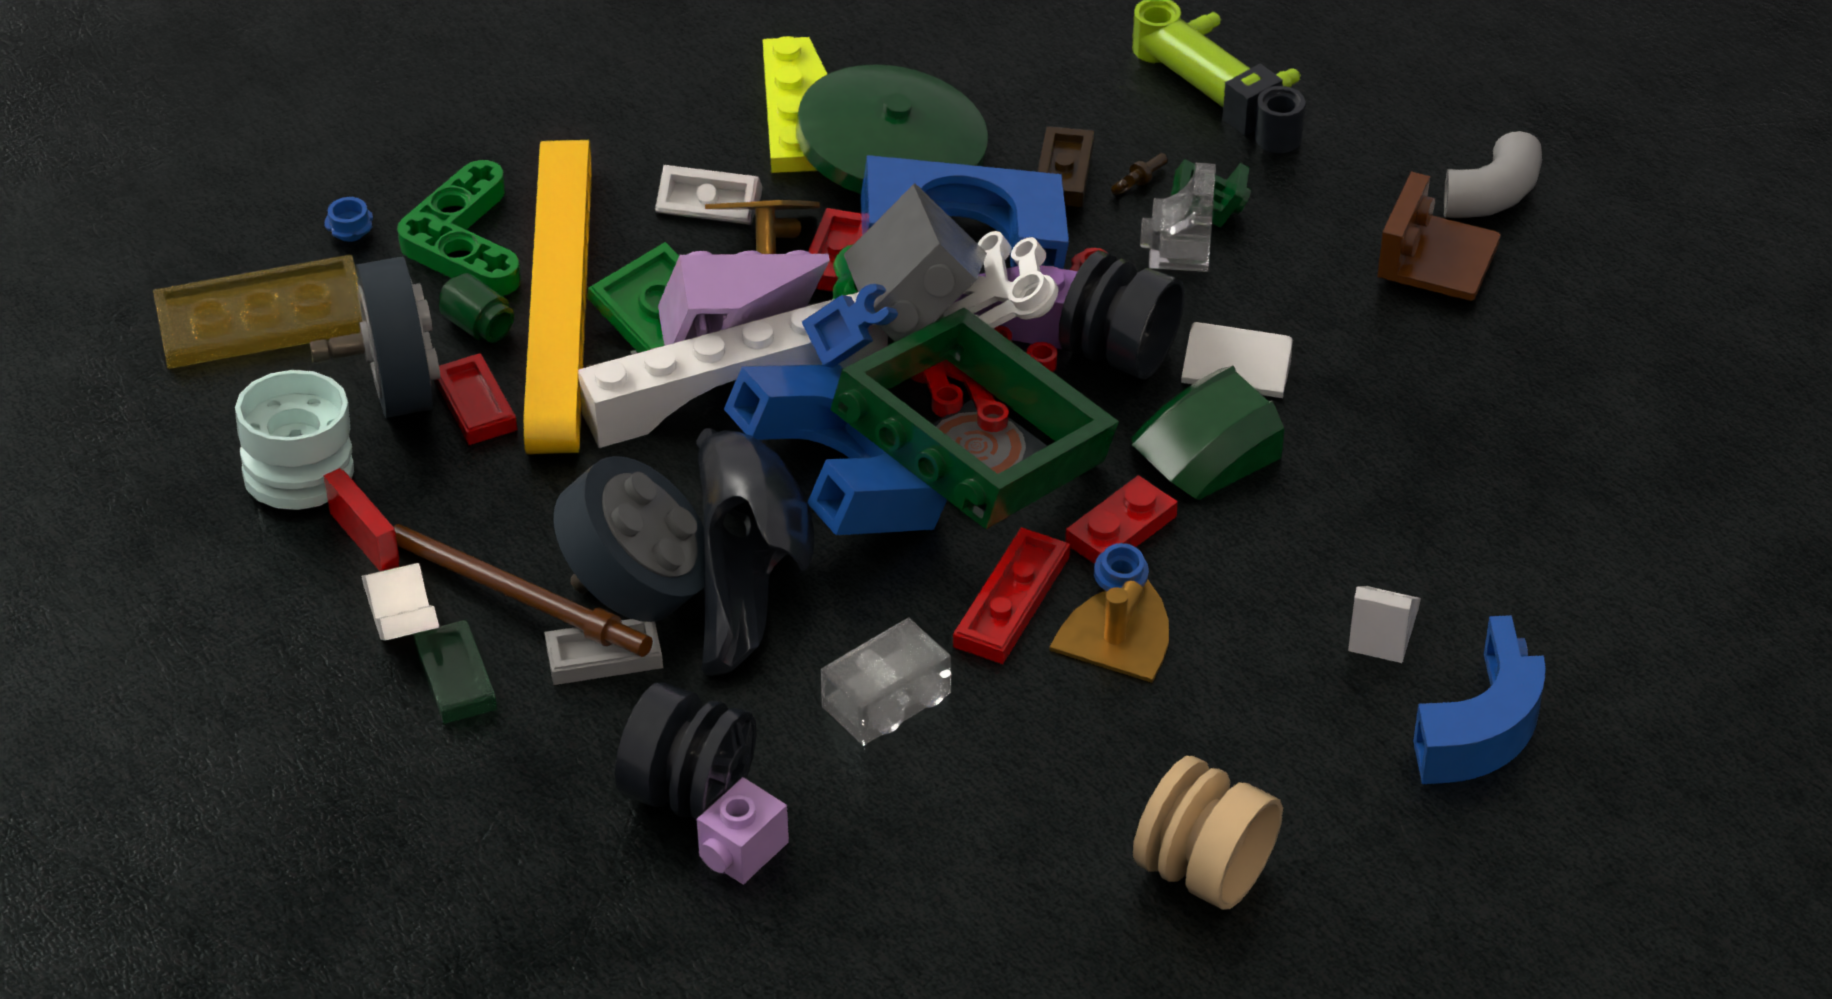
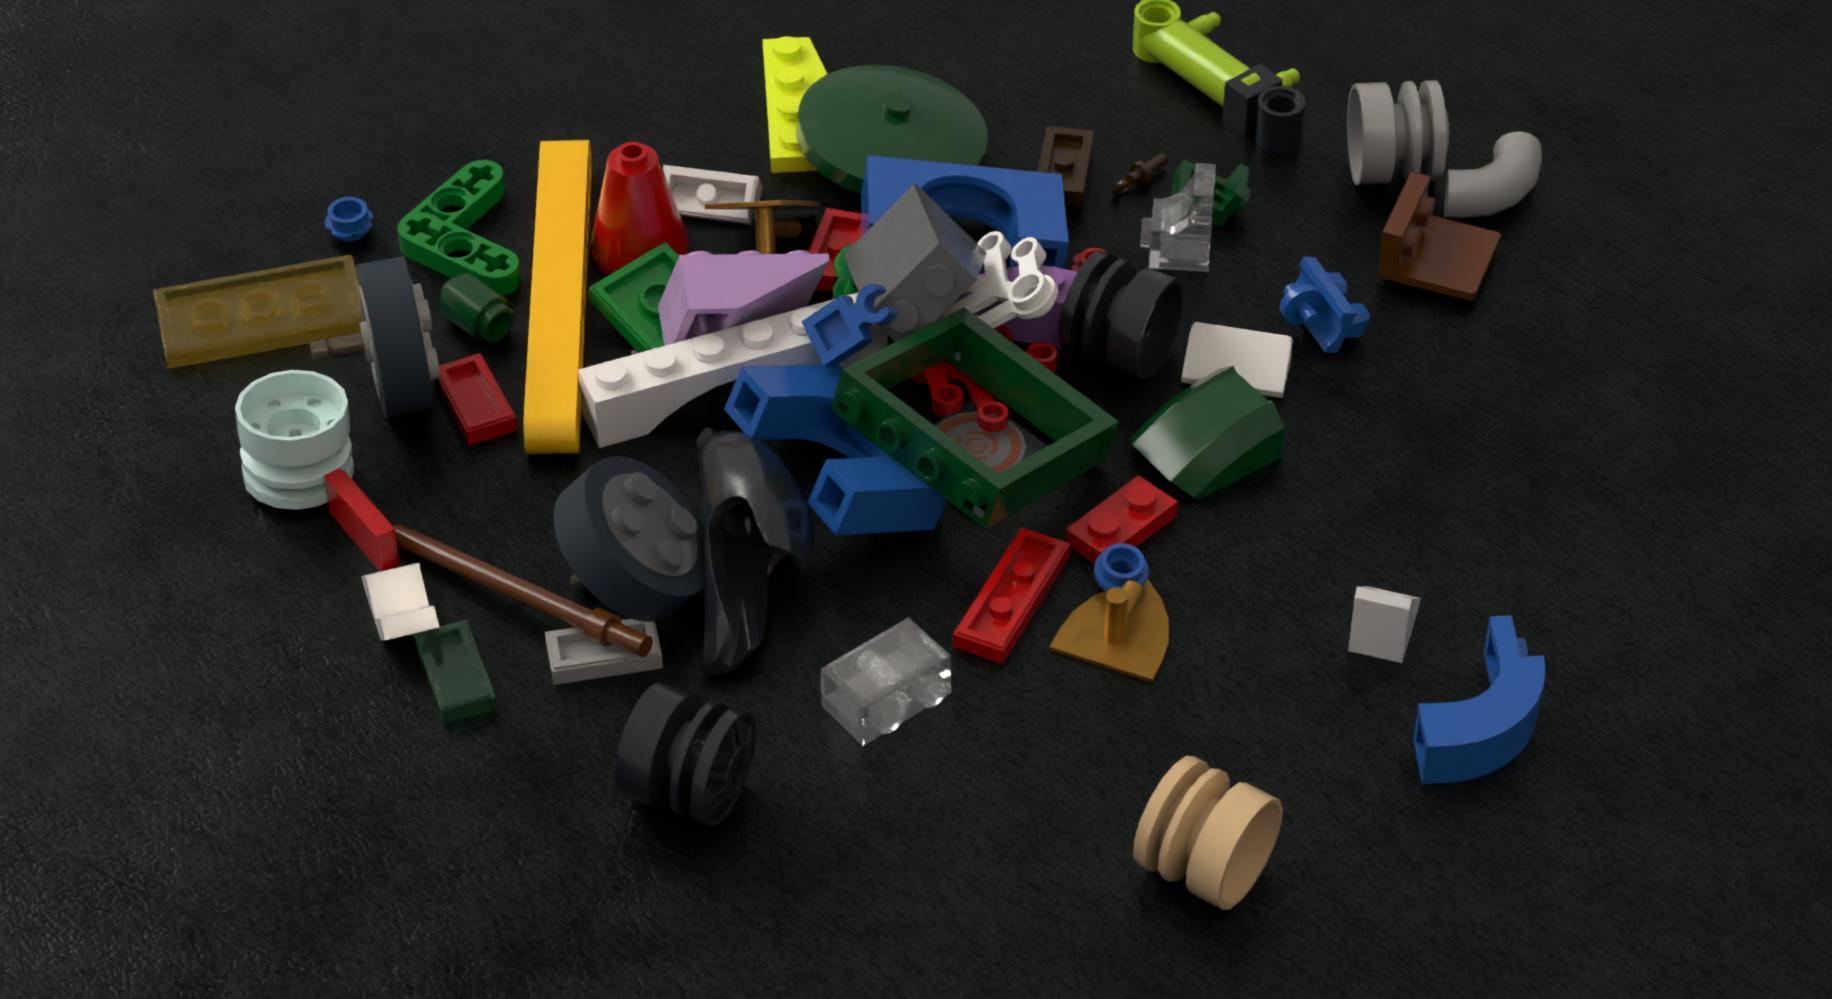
lavender brick [697,777,789,884] -> none
none -> red cone [590,142,689,276]
none -> blue hips [1279,257,1370,353]
none -> light grey wheel [1347,80,1449,185]

